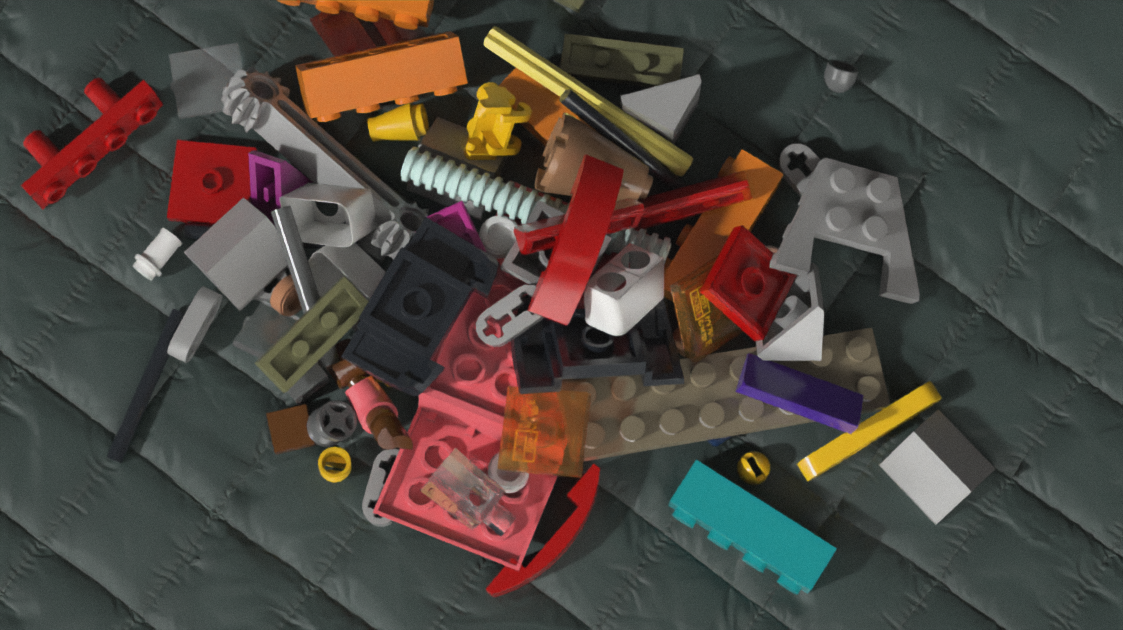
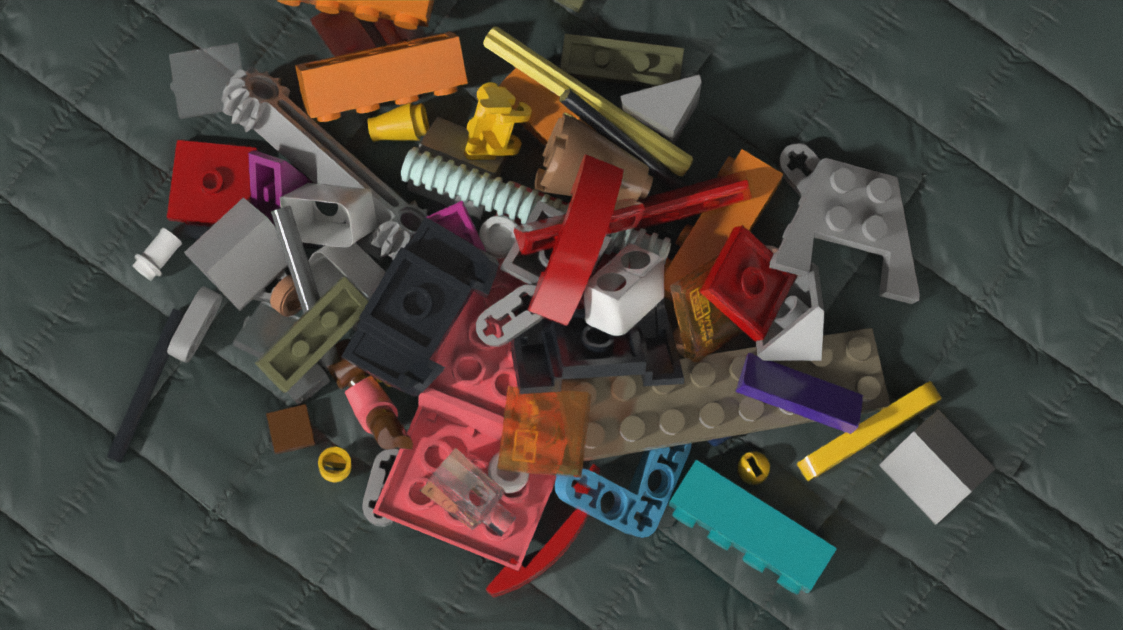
red plate [21,77,163,210] -> none
dark grey wheel [307,400,357,447] -> none
dark grey hinge [824,60,859,93] -> none
none -> dark azure beam [555,443,692,538]

